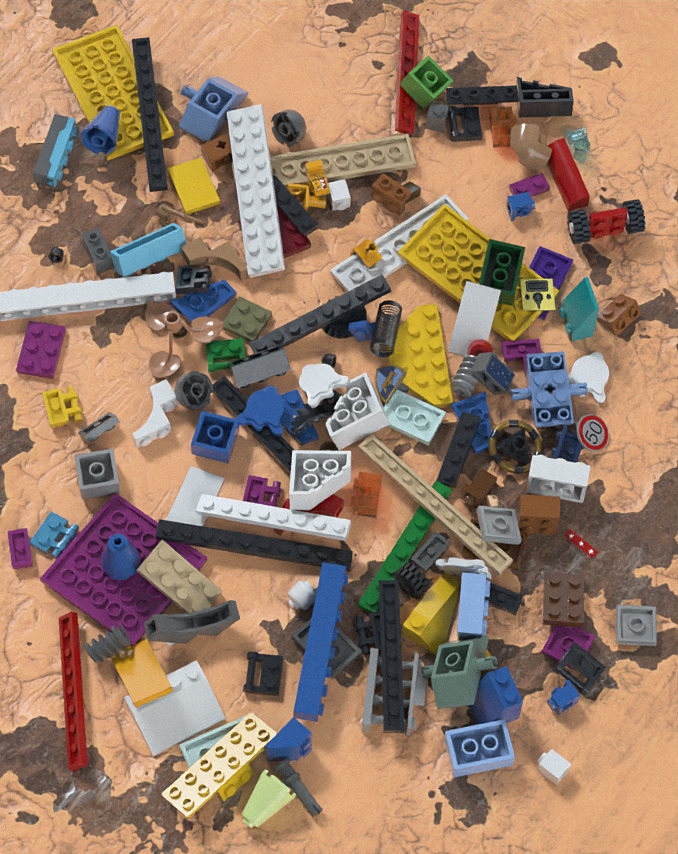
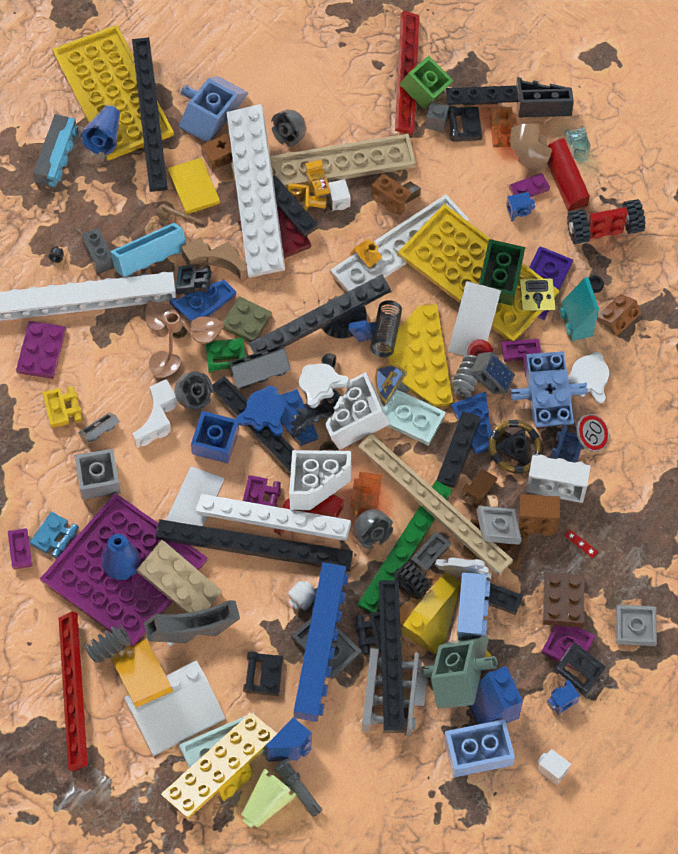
none -> dark grey cylinder [354,509,394,549]
none -> black plate [589,275,604,293]

